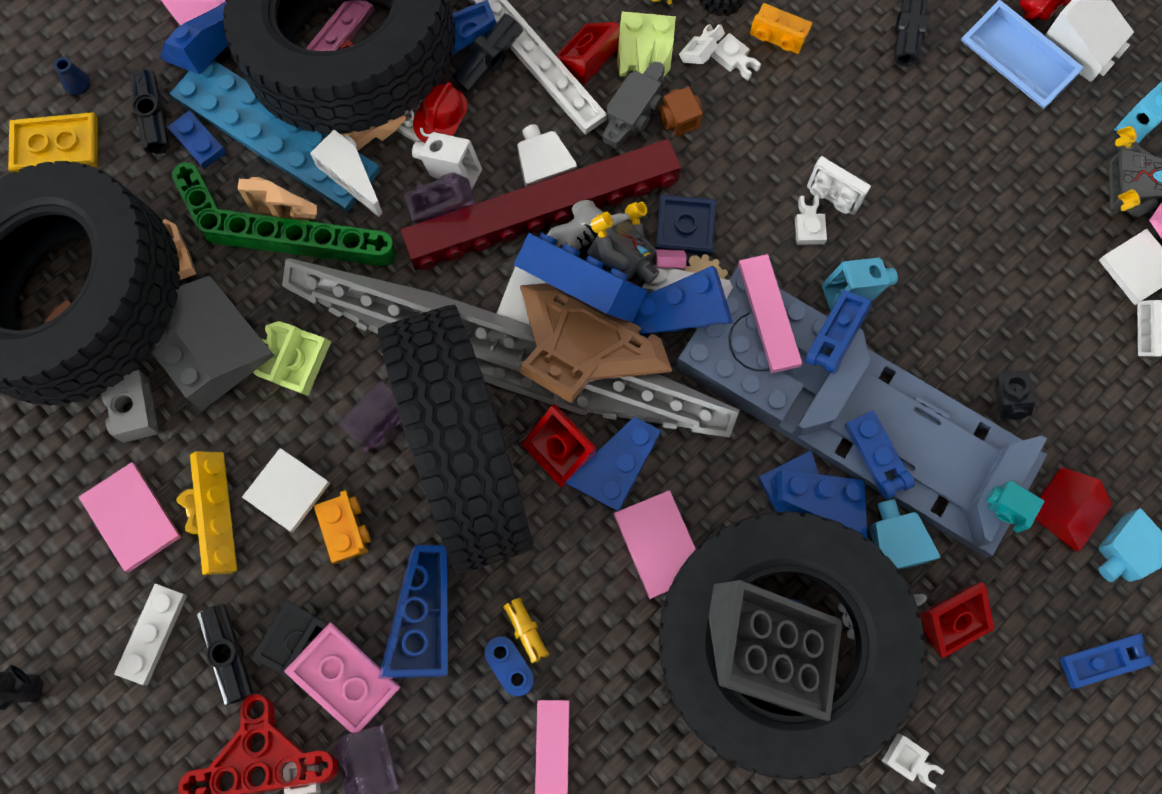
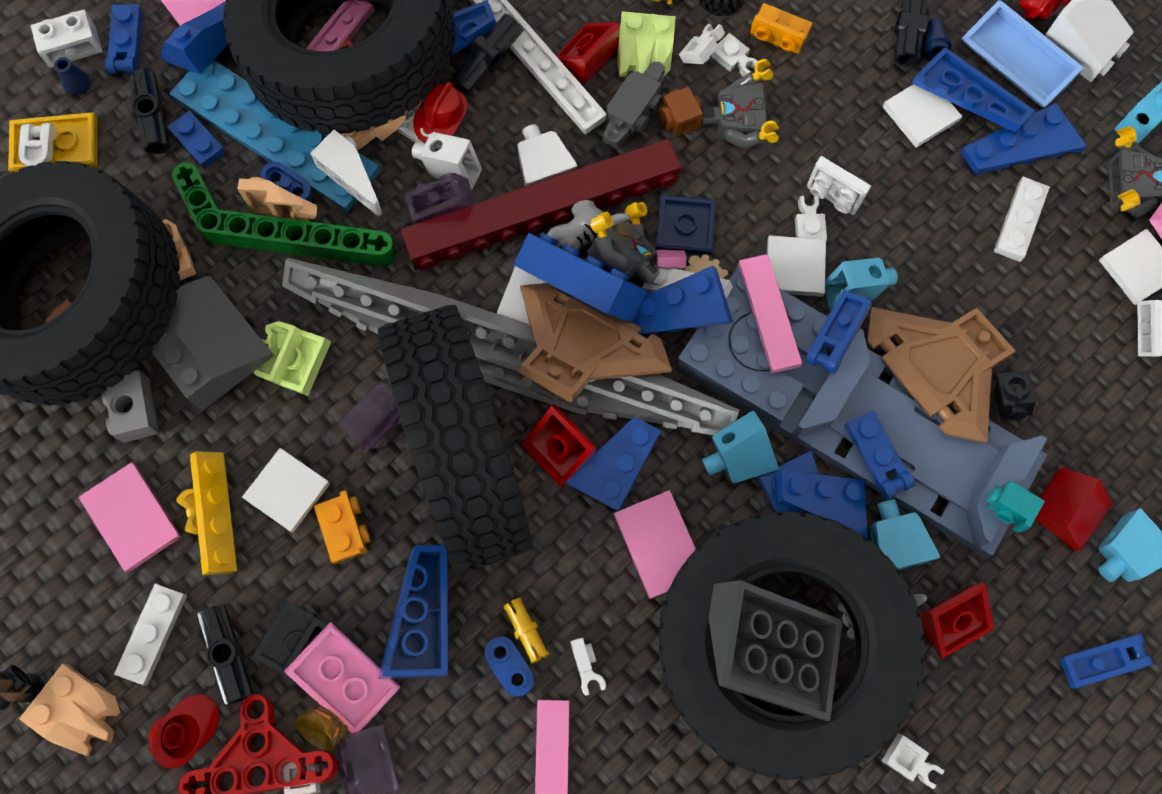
none -> white plate [19,123,56,167]
none -> light nougat plate [19,664,121,757]
none -> white brick [30,9,103,68]
none -> blue plate [105,4,143,74]
none -> red piece [148,694,219,769]
none -> blue plate [260,162,313,202]
none -> clear yellow hat [295,707,348,752]
none -> white plate [571,638,606,696]
none -> dark grey torso [702,59,779,149]
none -> medium azure torso [702,411,779,483]
none -> white tile [767,236,826,297]
none -> medium nougat plate [867,307,1016,443]
none -> white tile [882,84,962,148]
none -> blue wing [912,47,1035,133]
none -> dark blue cone [923,18,952,60]
none -> blue wing [960,103,1087,175]
none -> white plate [993,177,1050,262]

